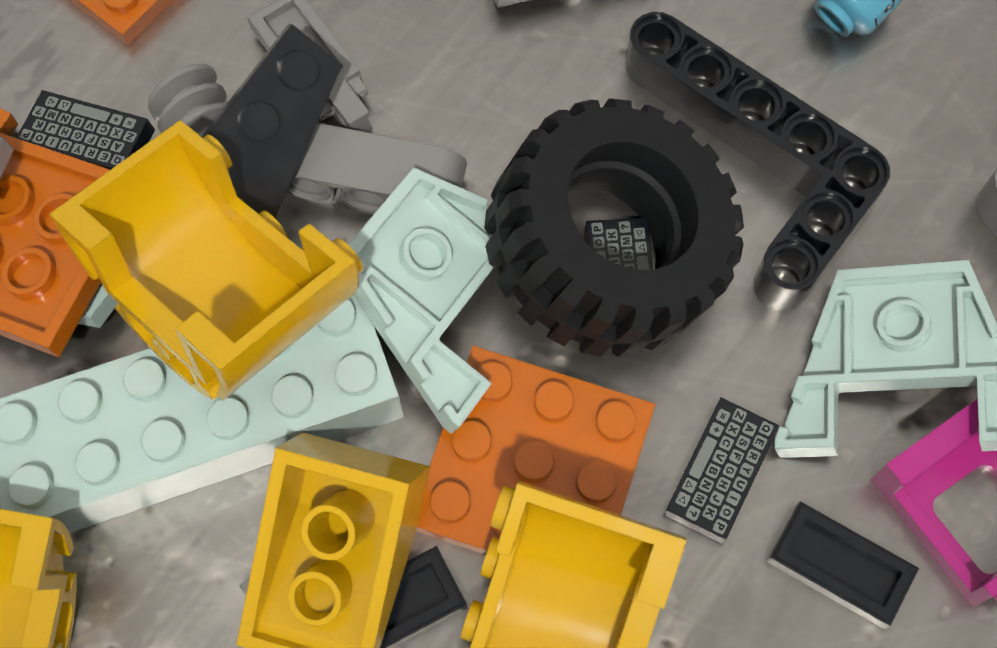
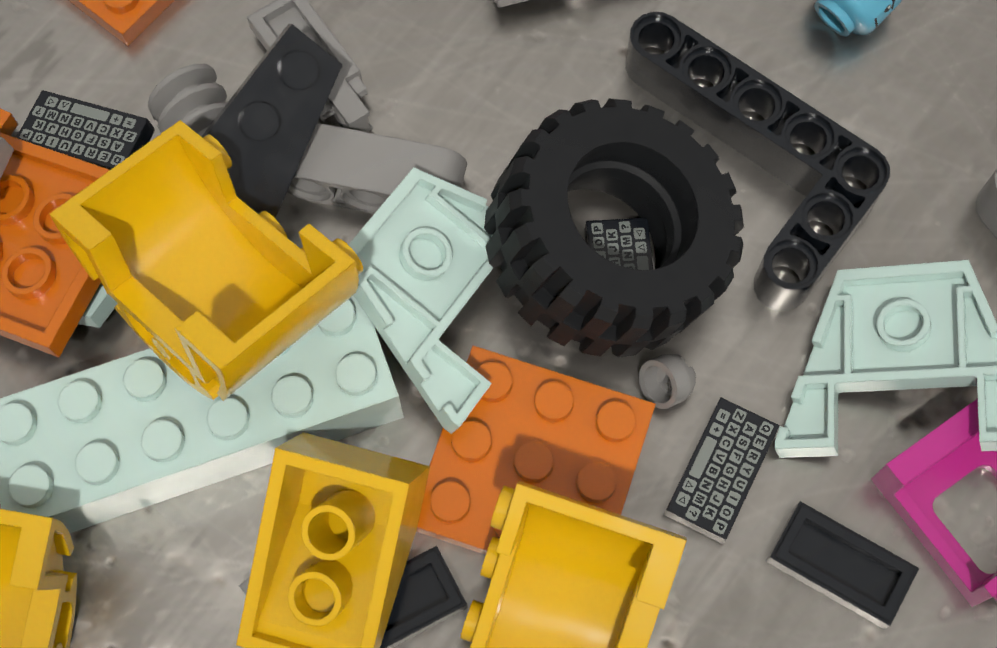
none -> light grey hinge [639,354,696,409]

